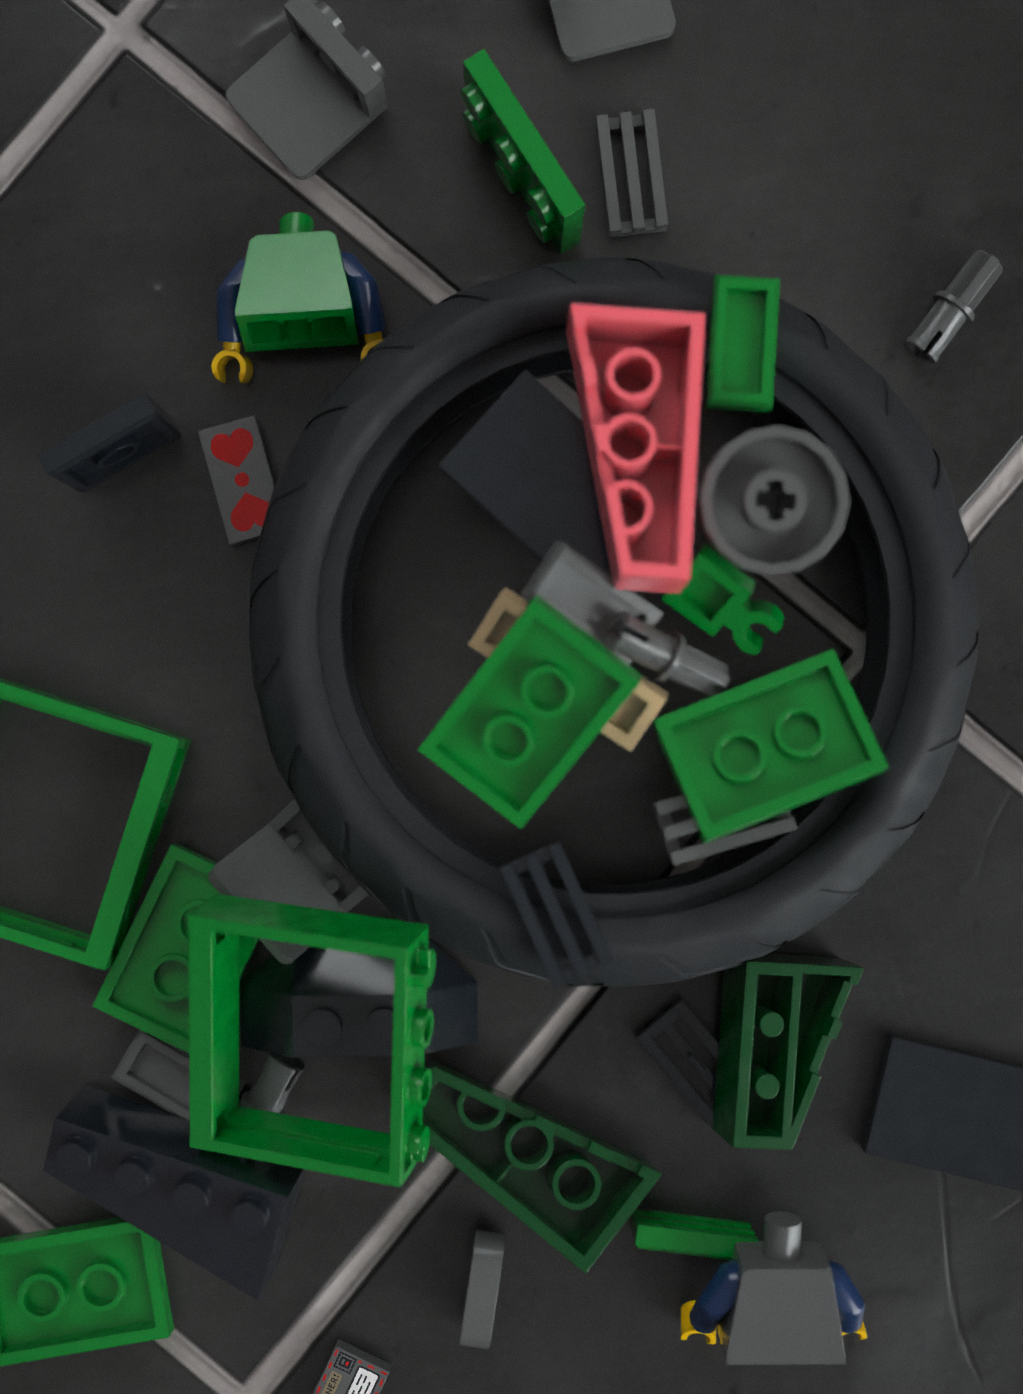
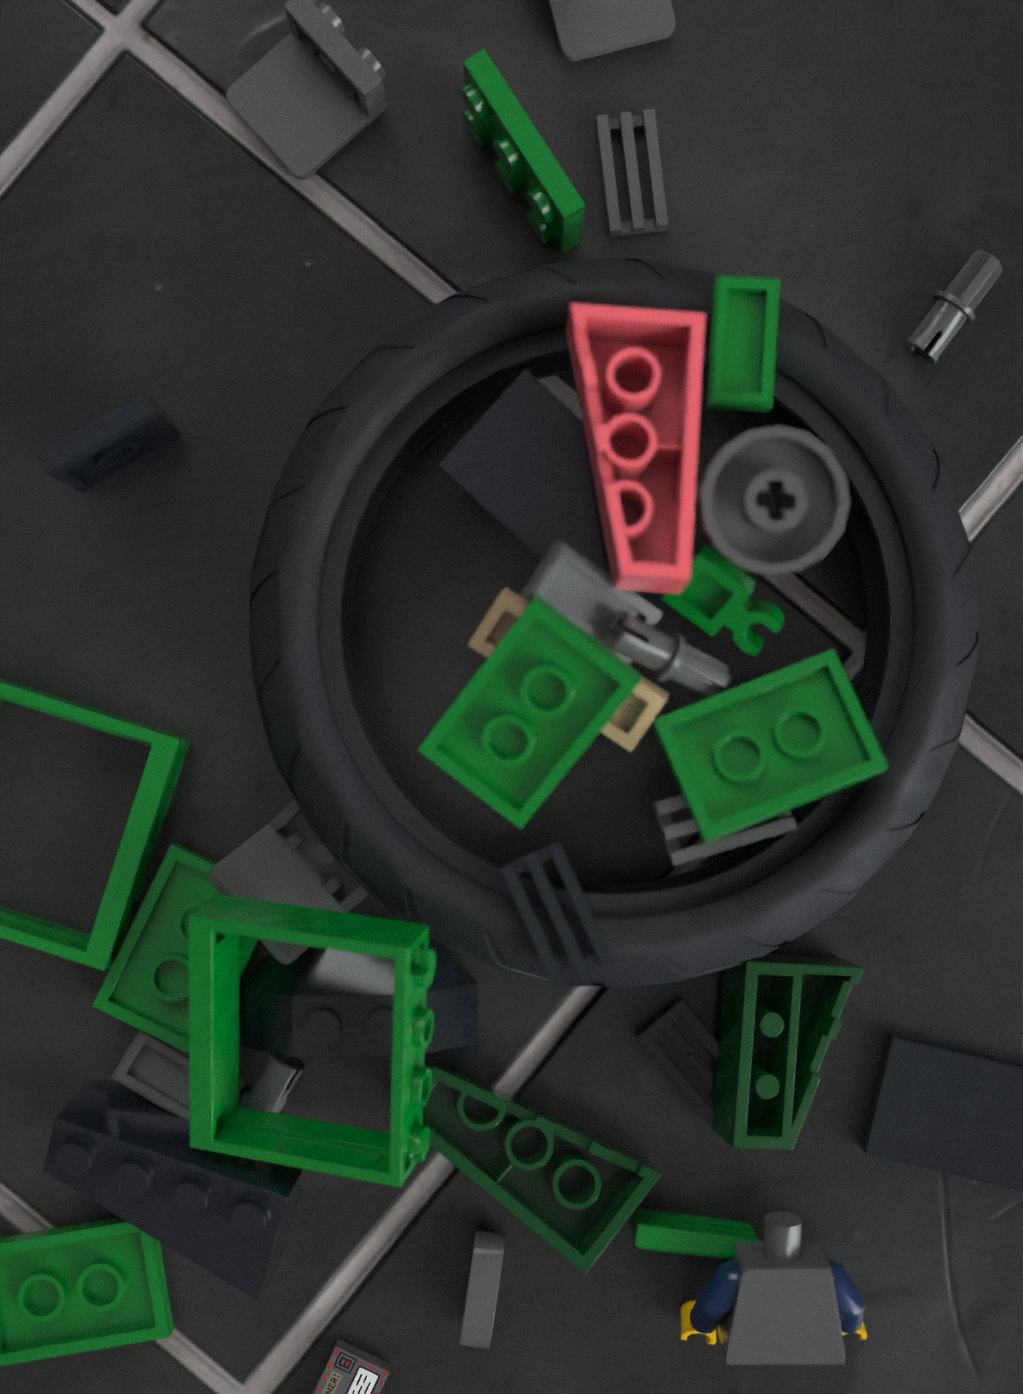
dark grey tile [198,415,276,547] -> none
green torso [211,212,387,384] -> none

